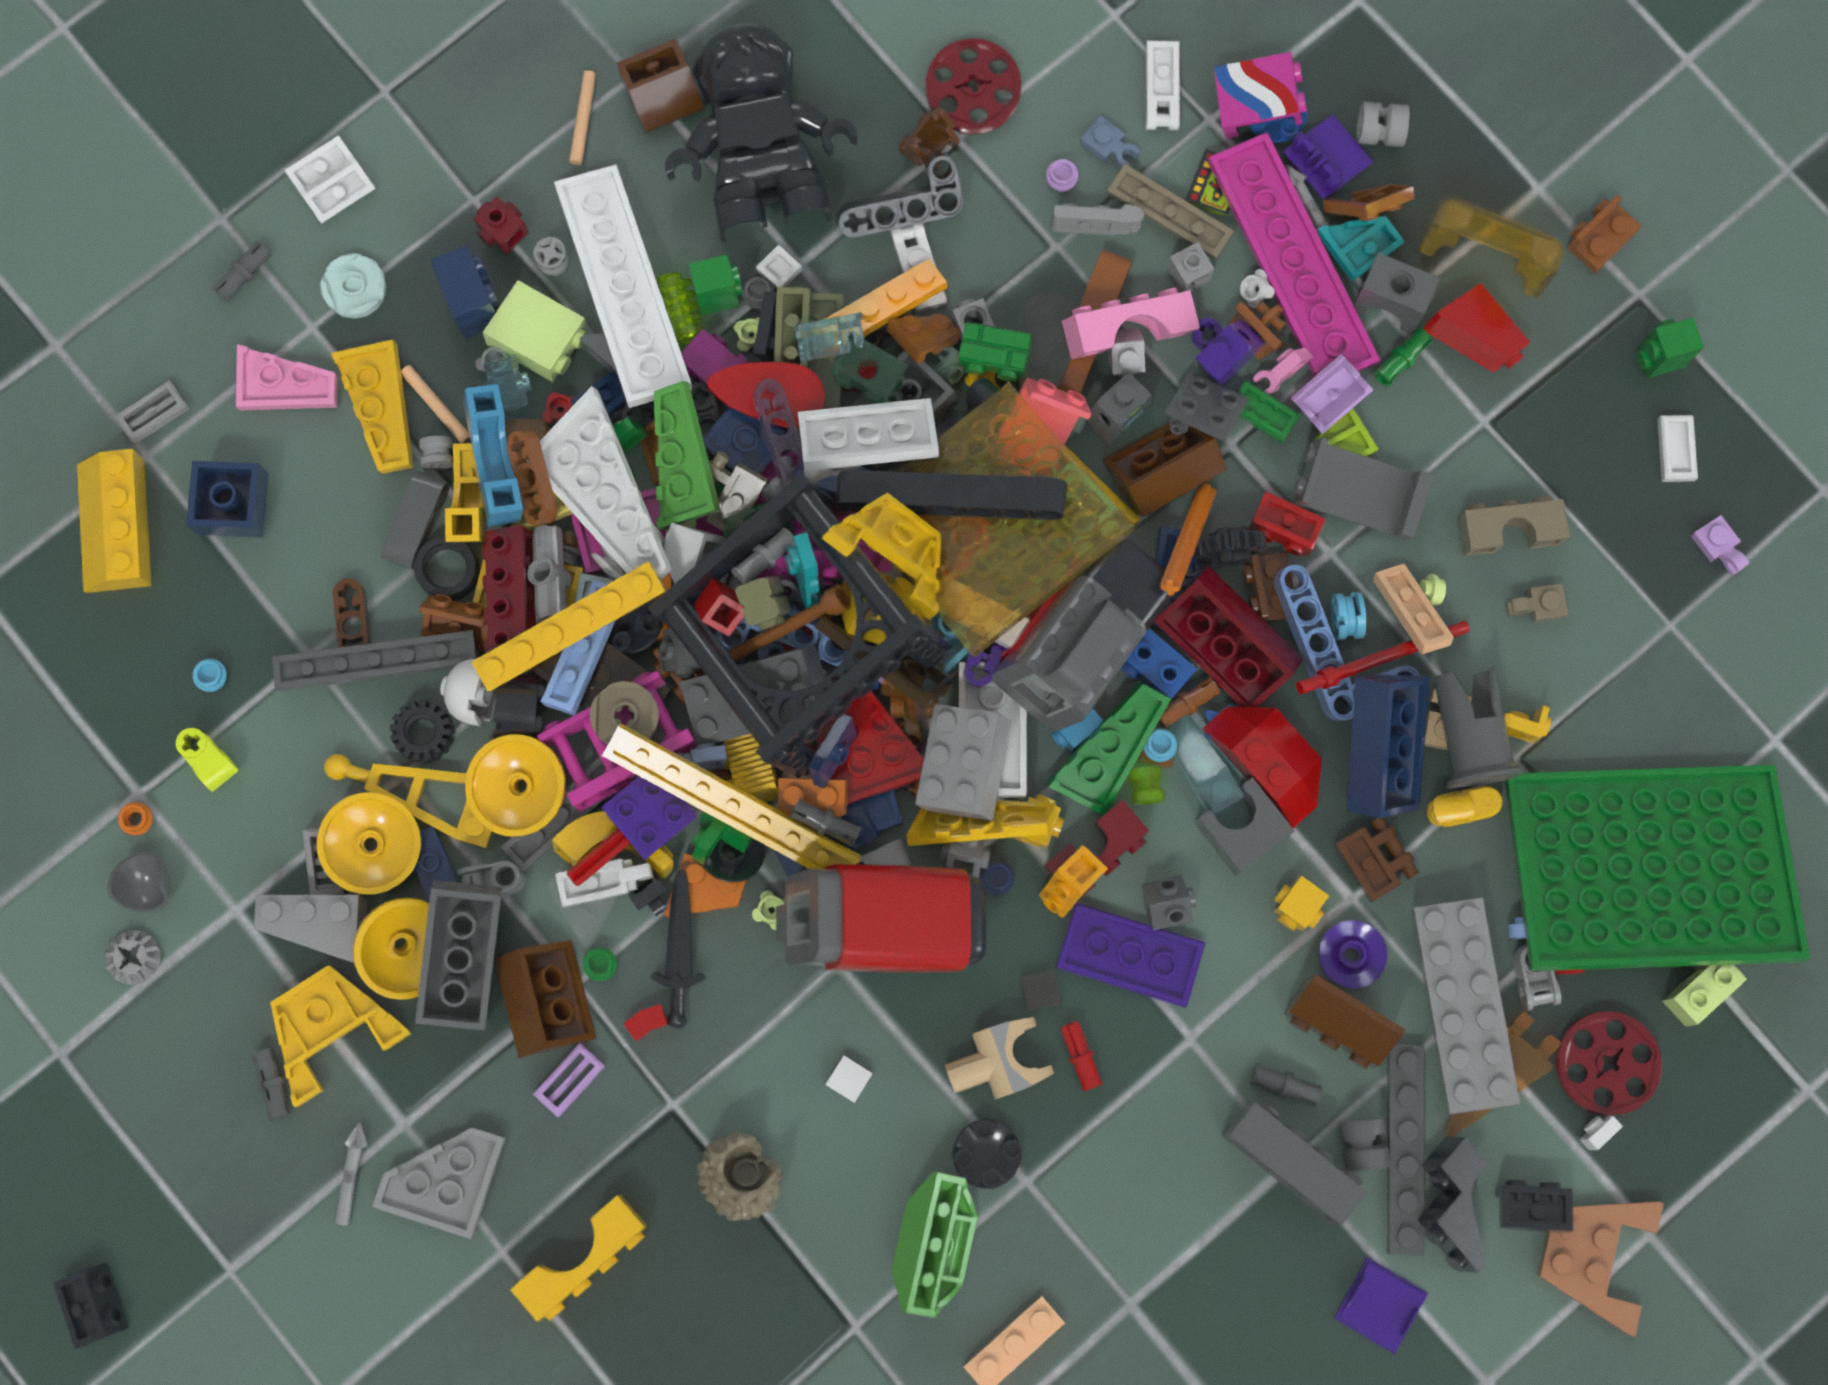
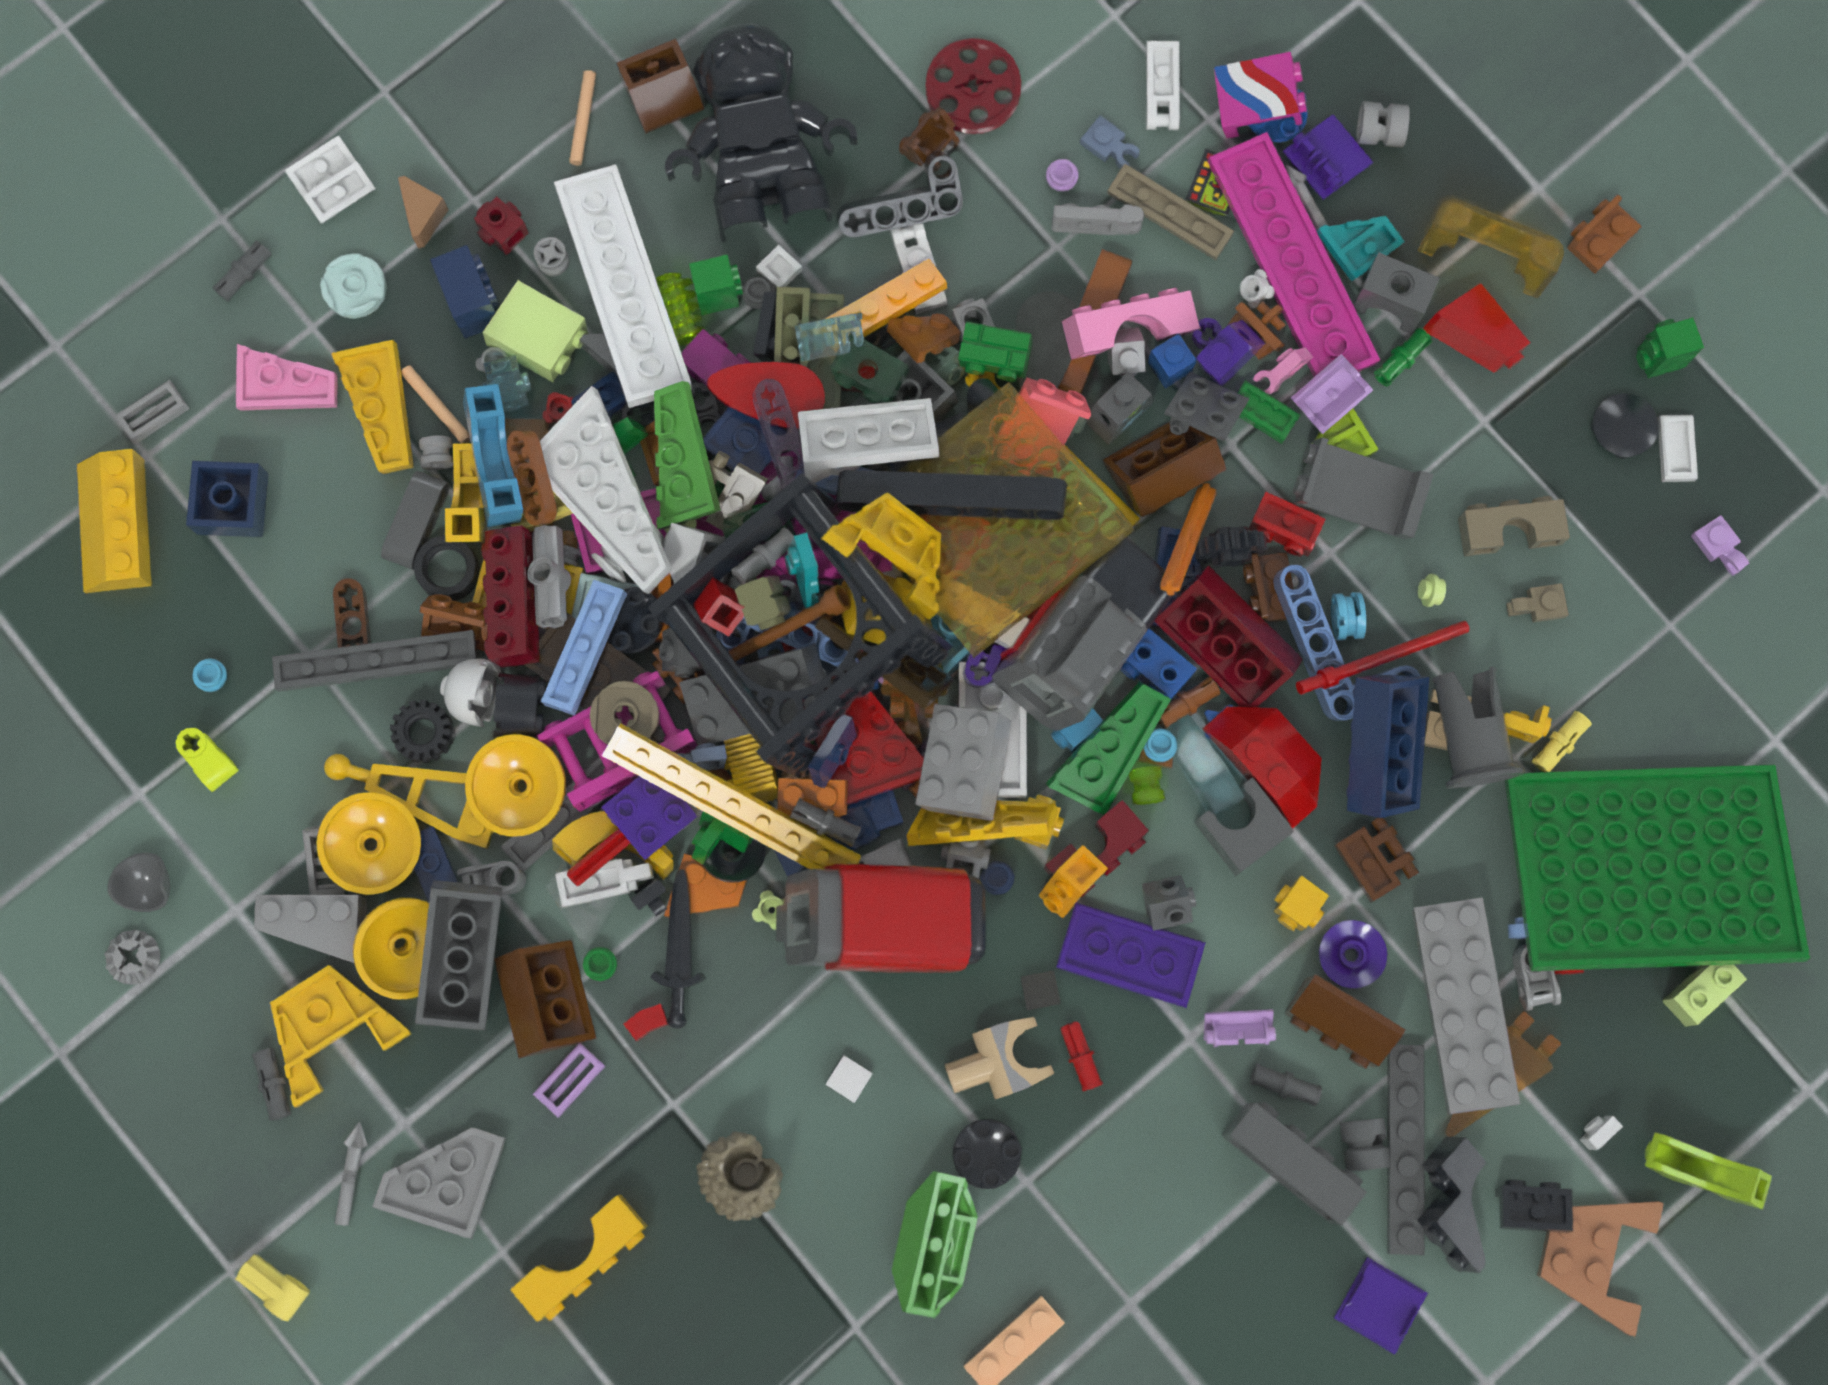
black bracket [54,1263,129,1349] -> none
orange plate [118,802,153,836] -> none
yellow plate [471,561,667,692] -> none
yellowish green plate [734,318,759,352] -> none
light grey brick [1166,242,1214,293] -> none
dark orange wing [1323,184,1415,221] -> none
light nougat plate [1373,563,1454,655] -> none
yellow arm [1427,786,1502,827] -> none
dark red wedge [1555,1011,1662,1115] -> none
none -> light yellow piece [236,1254,310,1322]
none -> medium nougat slope [398,176,449,248]
none -> blue brick [1148,334,1197,389]
none -> lavender hinge [1204,1009,1276,1047]
none -> light yellow pin [1532,711,1592,772]
none -> black dish [1591,393,1659,459]
none -> lime arch [1645,1133,1772,1210]

